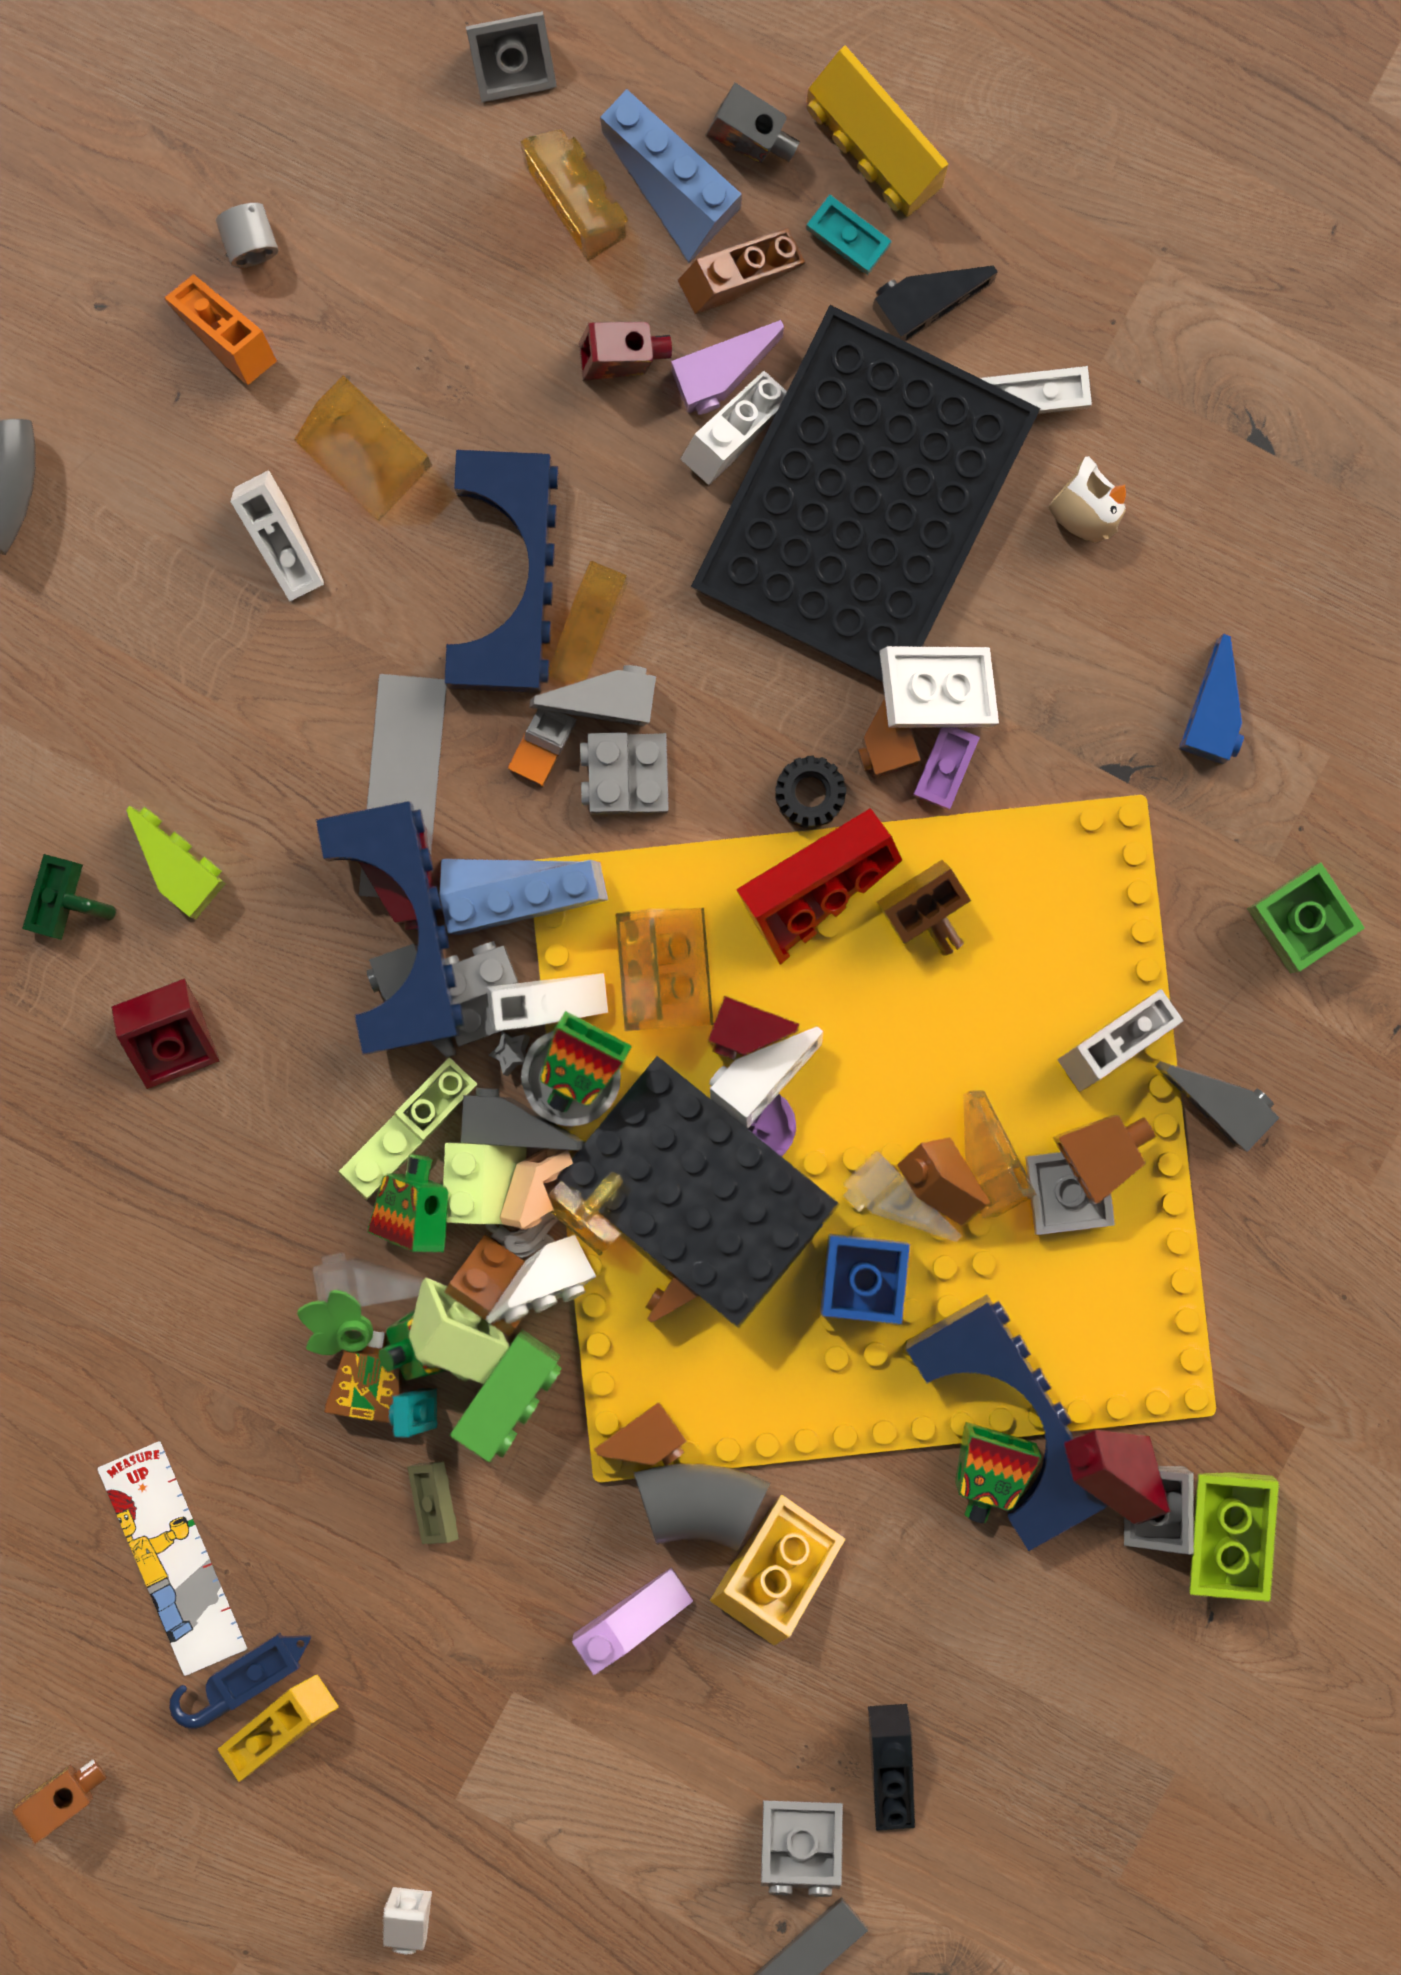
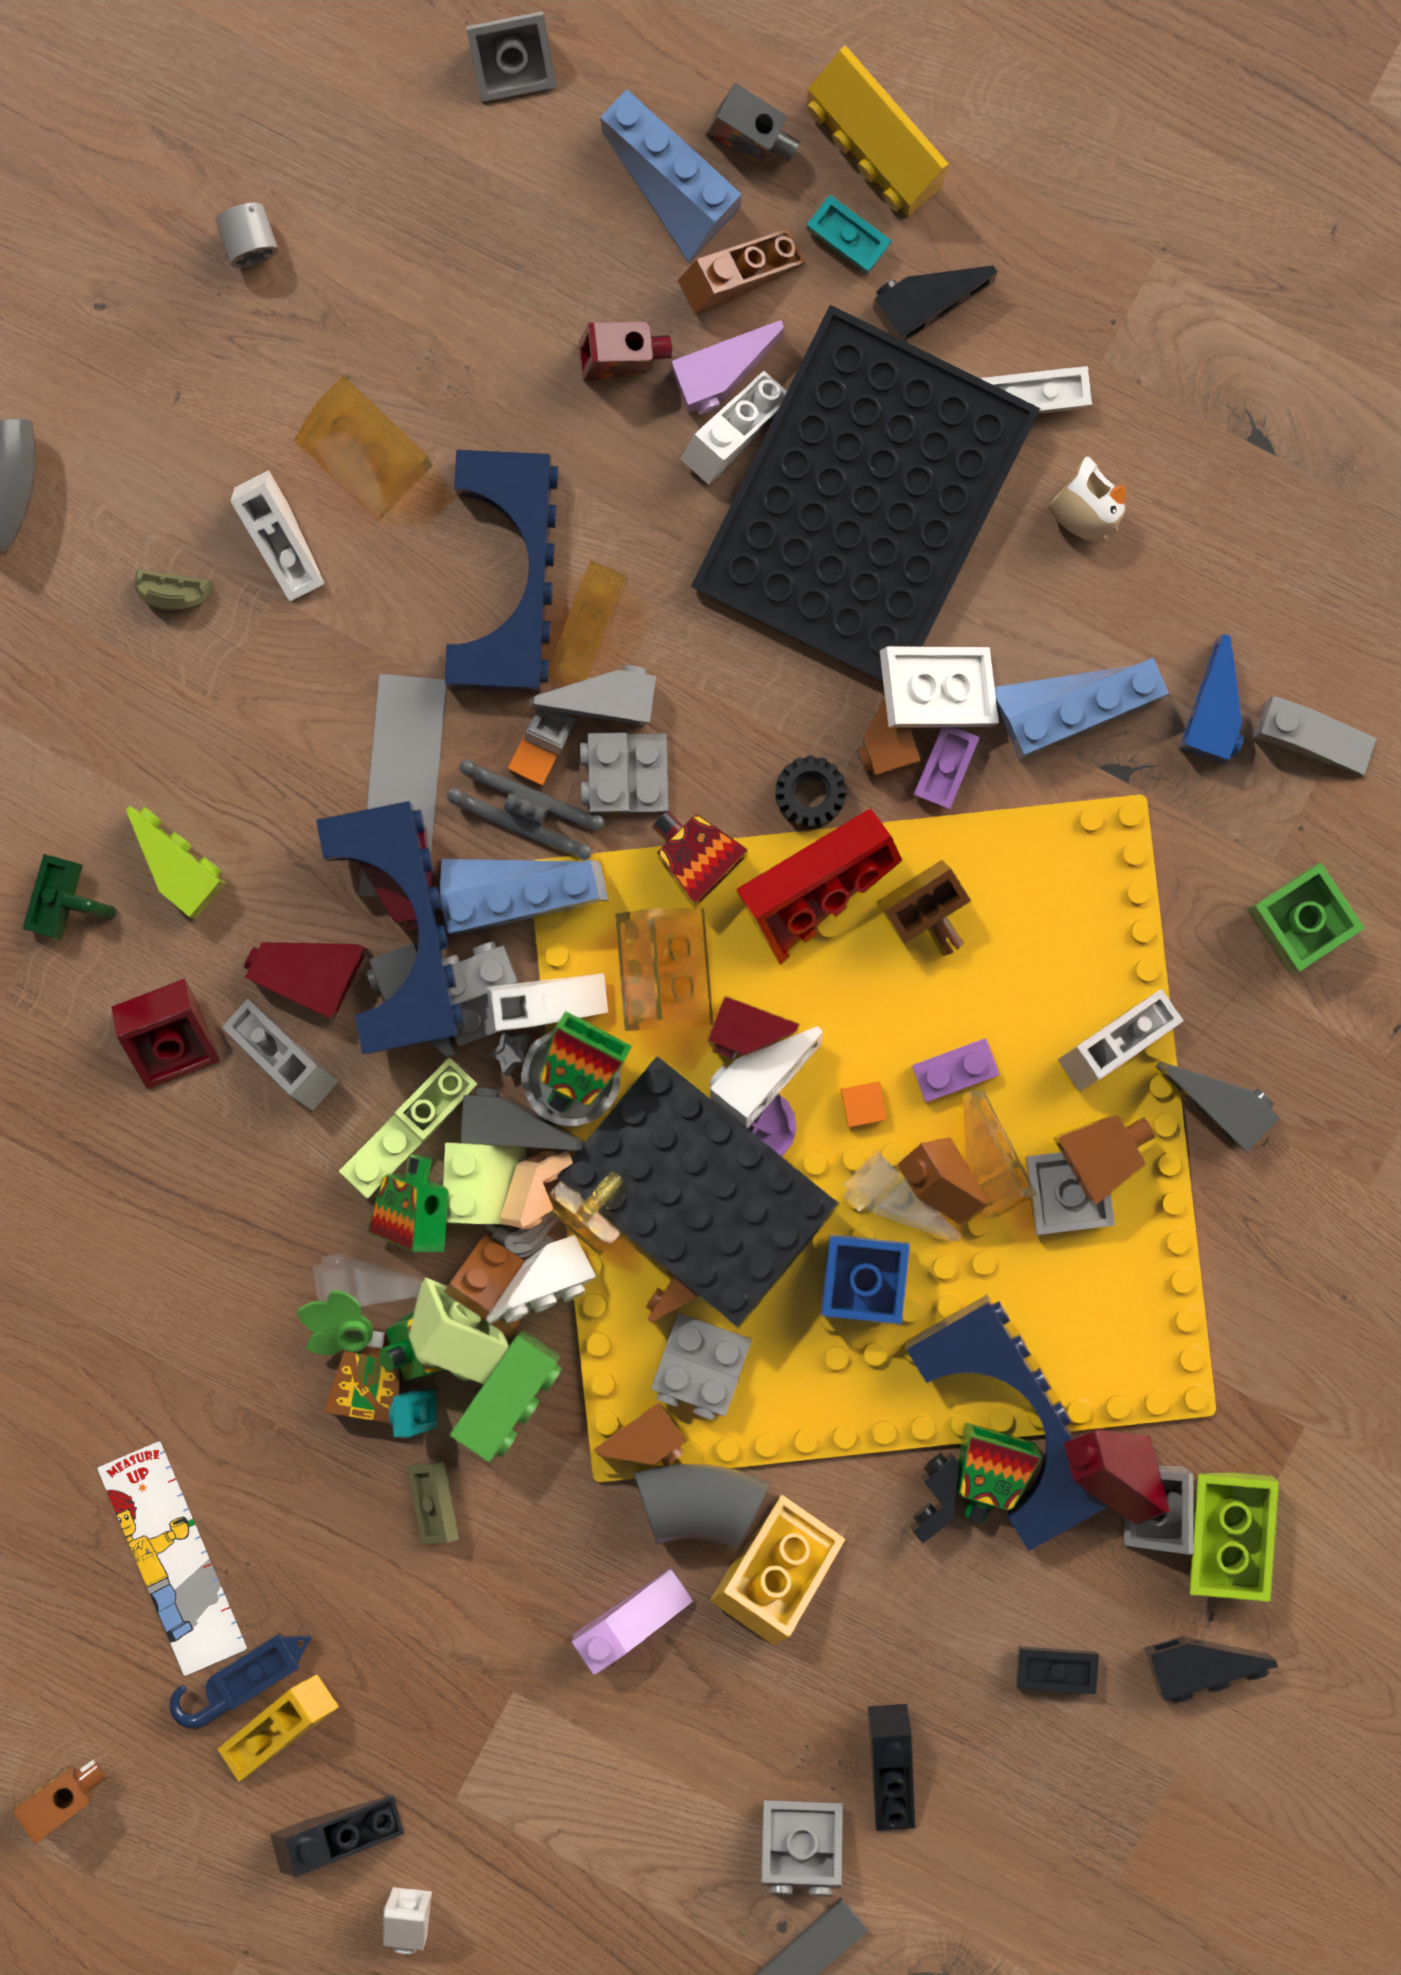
orange slope [164,274,277,385] -> none
clear yellow slope [520,129,628,262] -> none
none -> olive plate [135,569,212,611]
none -> light grey slope [222,999,339,1111]
none -> dark red slope [244,942,368,1019]
none -> black slope [270,1795,404,1877]
none -> dark grey piece [447,759,605,860]
none -> light grey plate [651,1312,752,1420]
none -> torso [652,811,748,908]
none -> orange tile [840,1081,887,1127]
none -> black slope [910,1453,959,1544]
none -> medium lavender plate [911,1038,1000,1102]
none -> medium blue wedge [994,658,1169,760]
none -> black plate [1016,1646,1099,1694]
none -> black slope [1144,1636,1278,1703]
none -> light grey slope [1252,696,1377,776]

